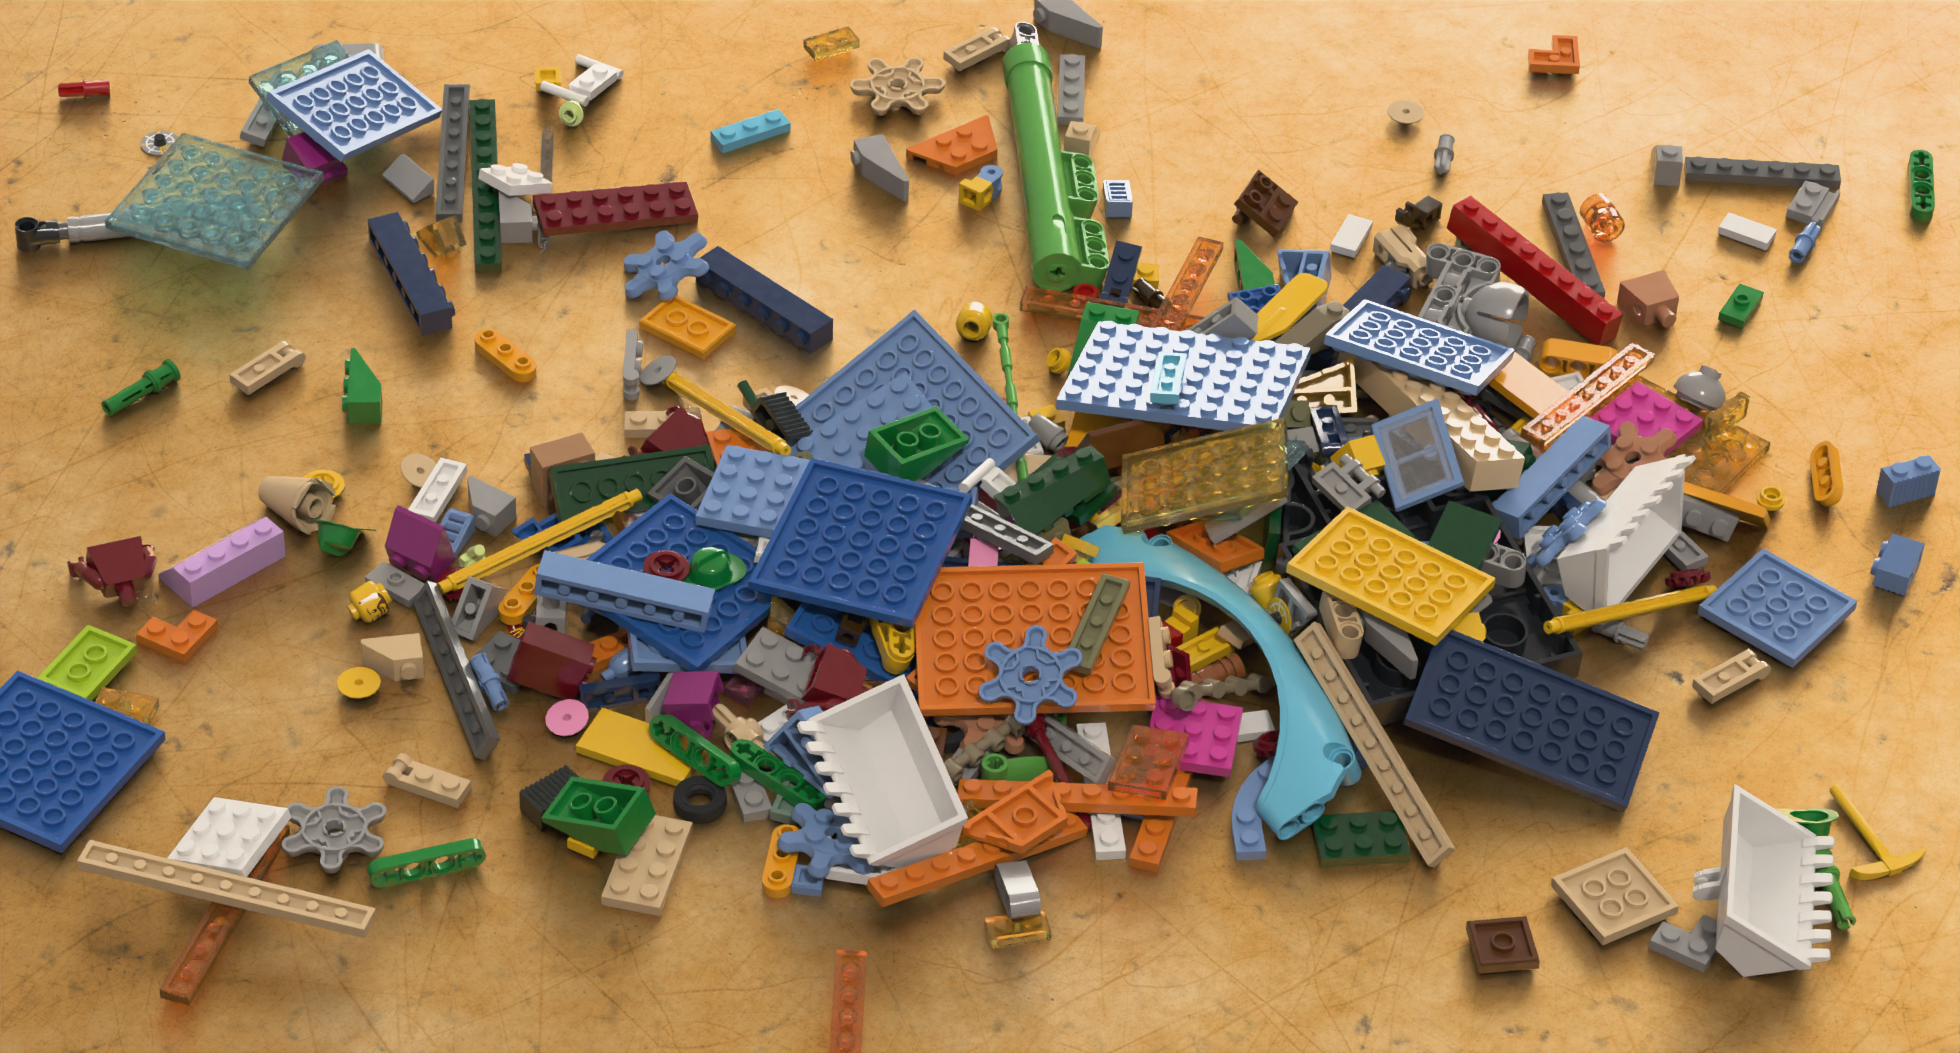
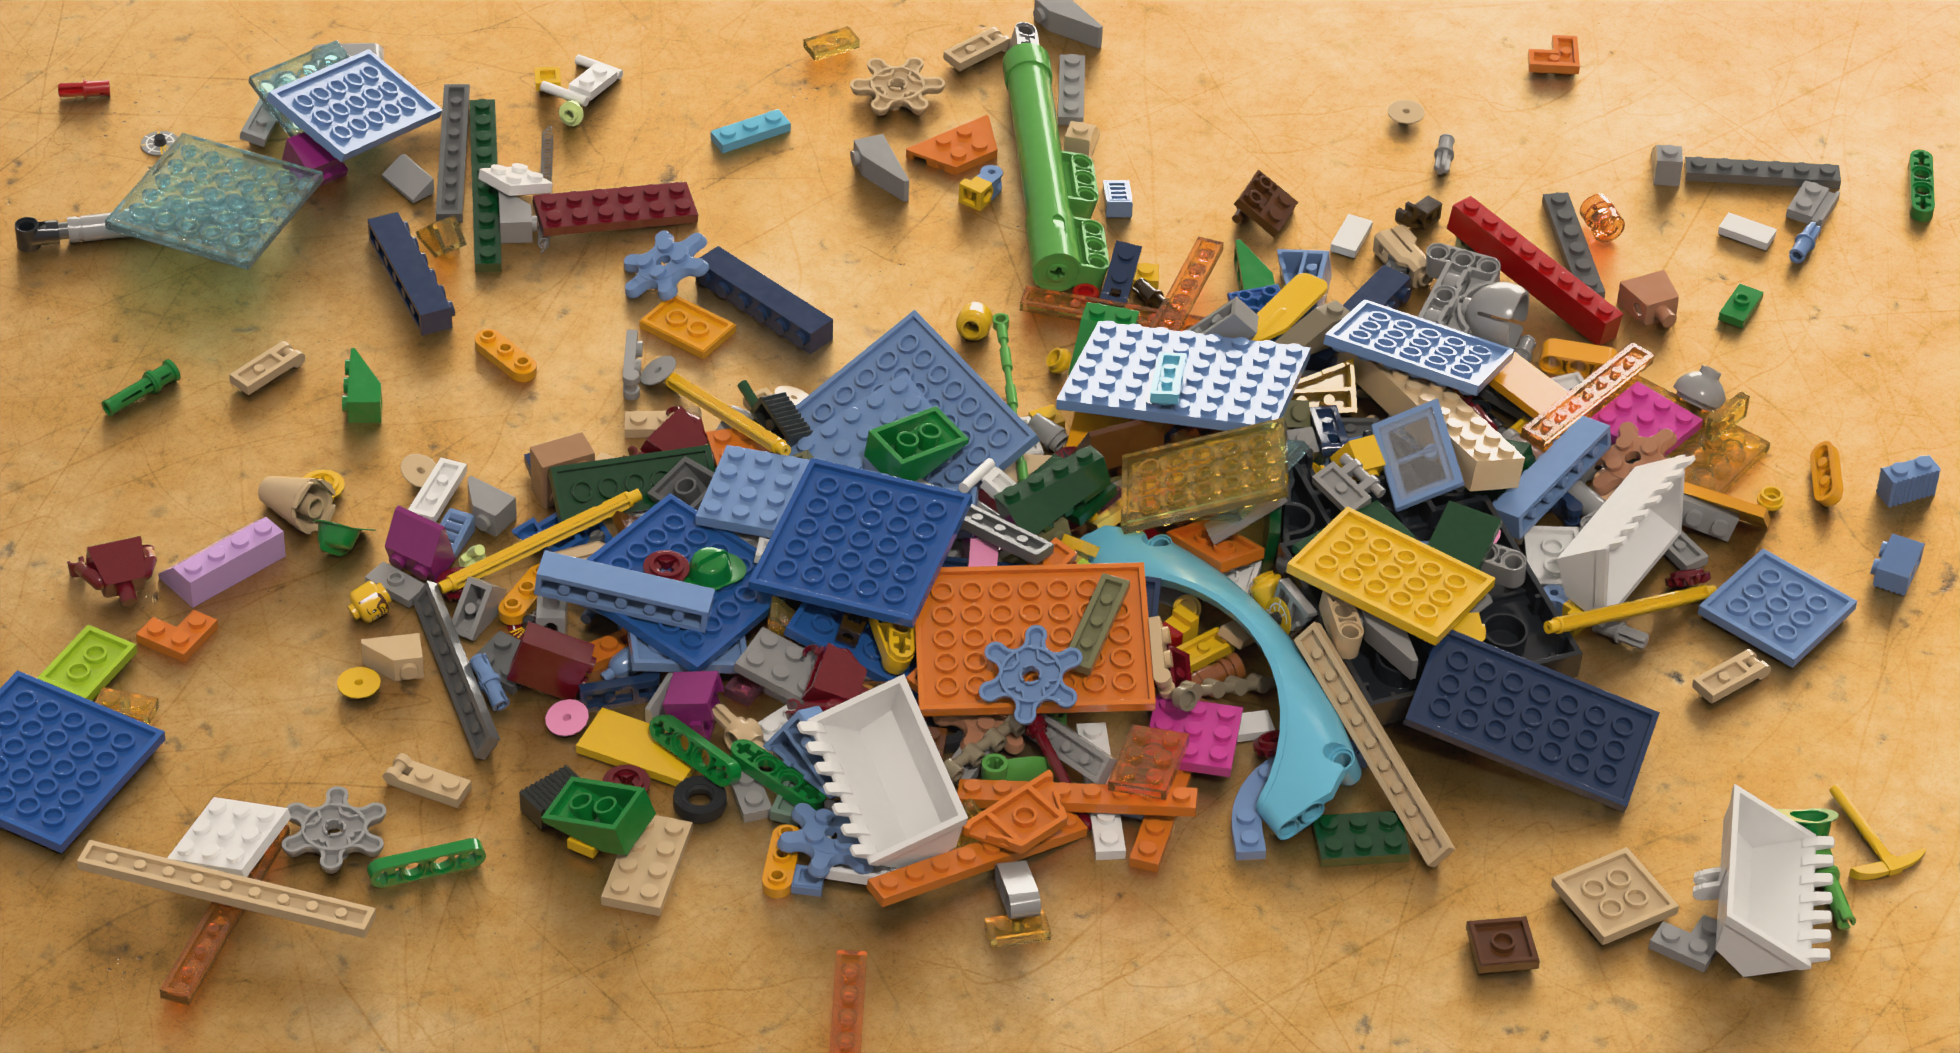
medium blue plate [1526,498,1607,569] -> none

